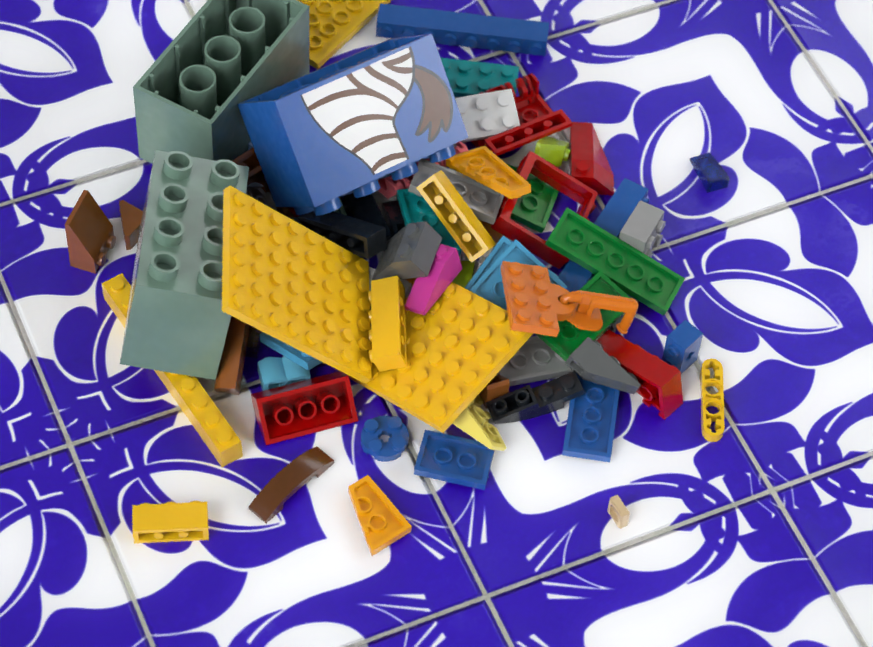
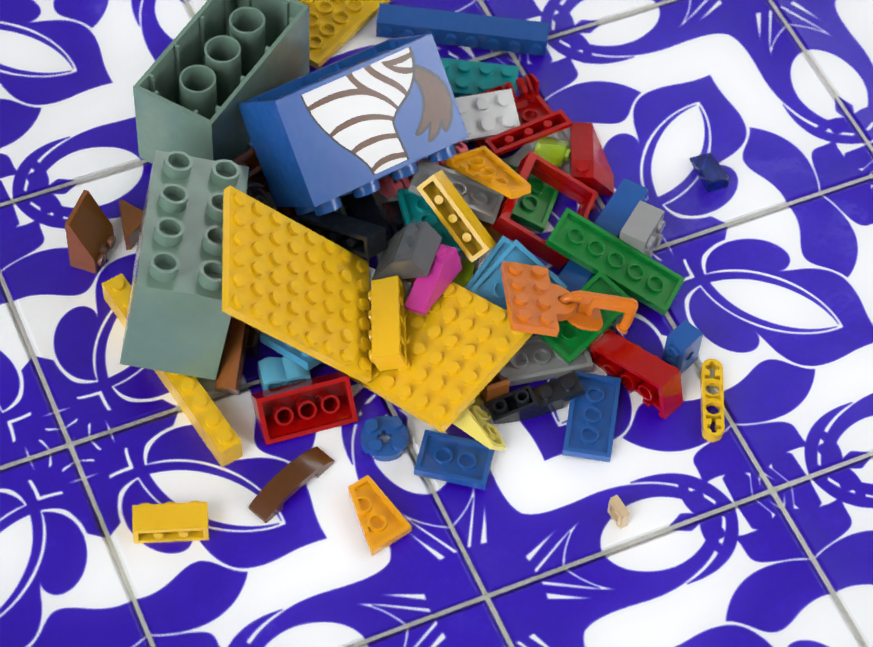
dark grey slope [565,337,641,395] -> none

